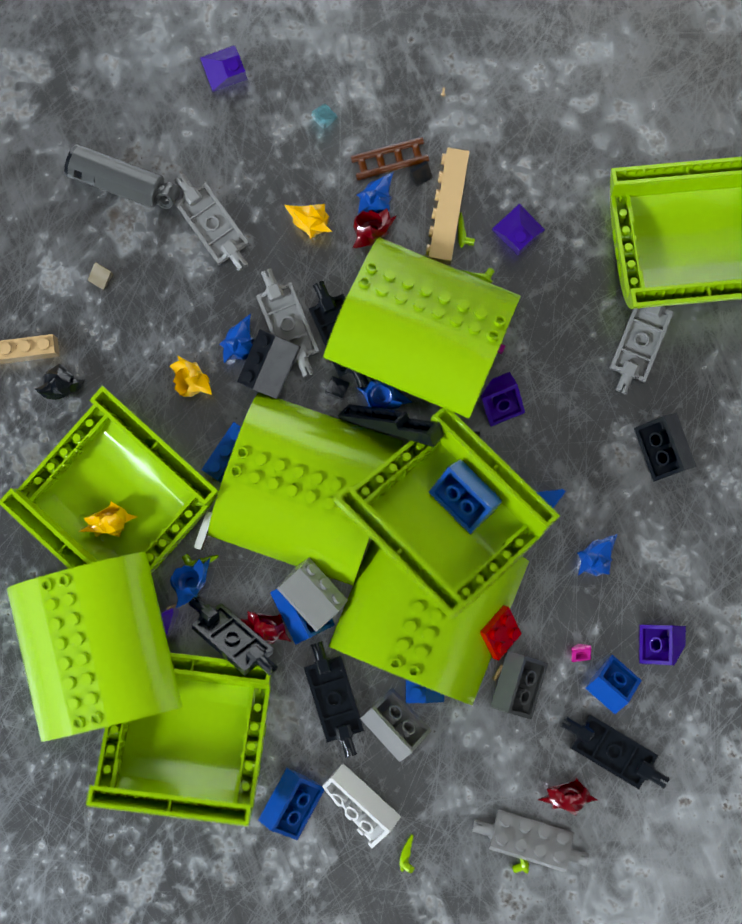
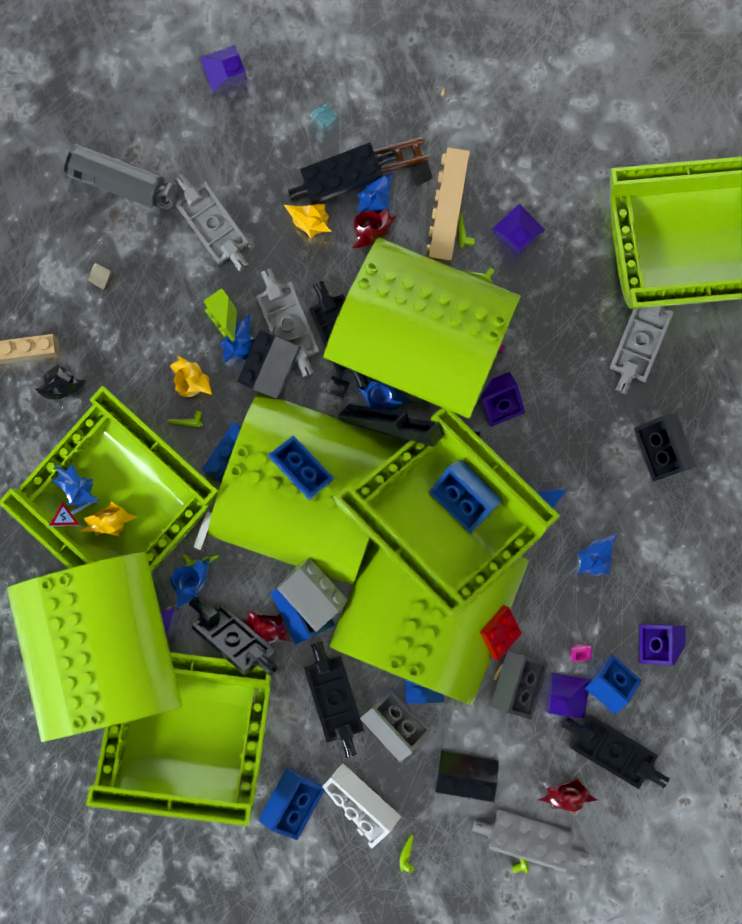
none -> piece [48,497,98,527]
none -> blue hair [52,464,99,507]
none -> lime bar [167,411,203,427]
none -> lime slope [203,288,237,342]
none -> blue slope [268,435,335,500]
none -> black plate [288,142,398,205]
none -> black slope [435,750,499,803]
none -> dark purple slope [546,673,591,718]

